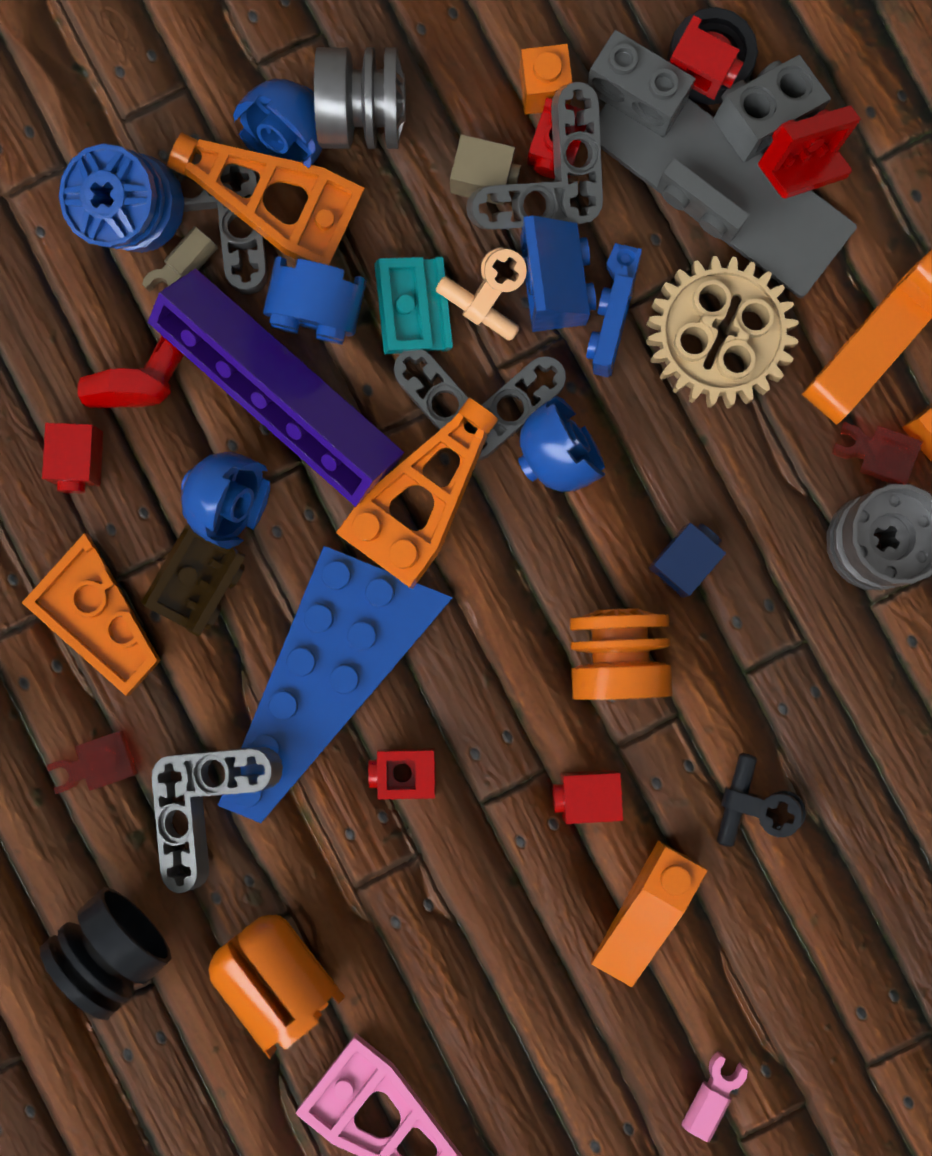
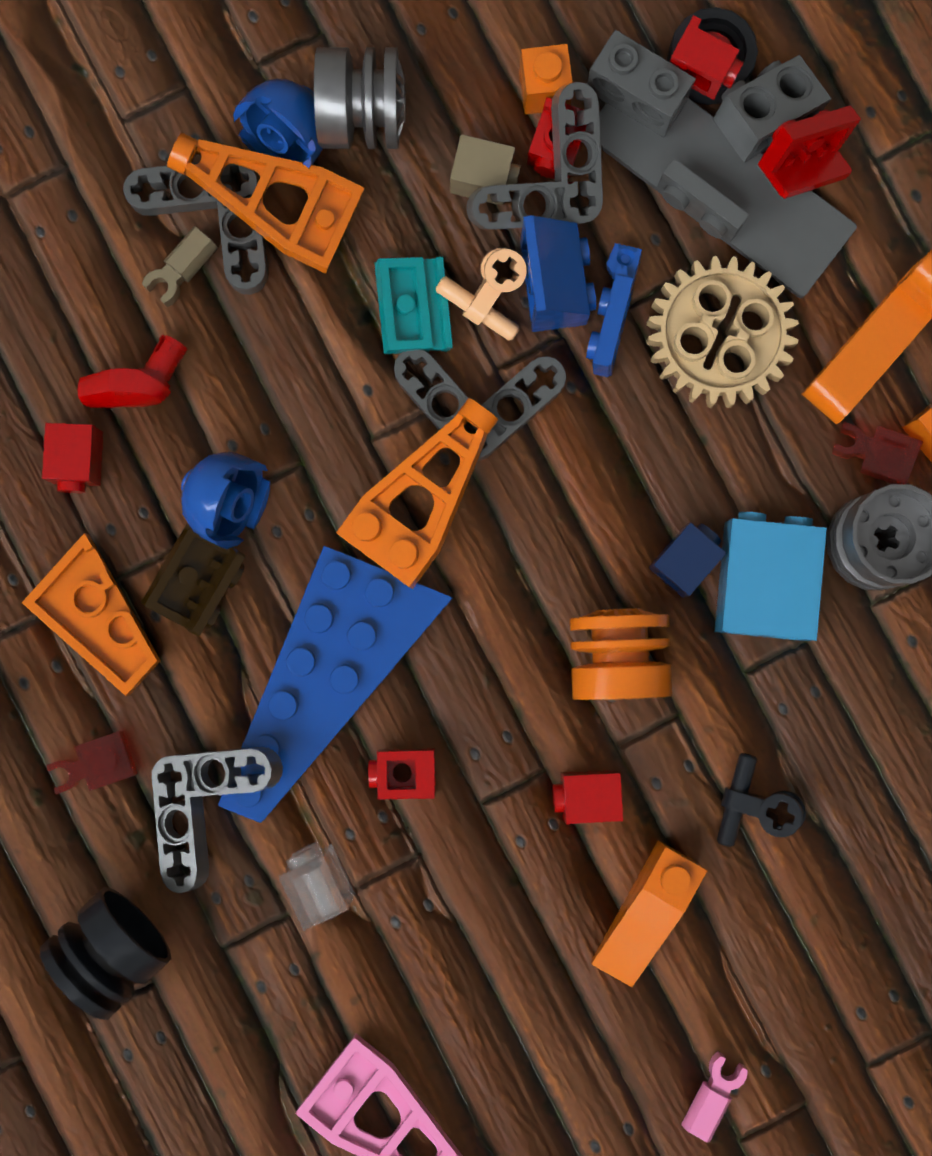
blue wheel [59,143,185,253] -> none
dark purple brick [147,268,404,507] -> none
orange cylinder [208,915,345,1059] -> none
blue brick [263,257,367,345] -> none
blue cylinder [518,396,605,492] -> none
none -> clear brick [279,842,355,931]
none -> dark azure brick [715,512,827,641]

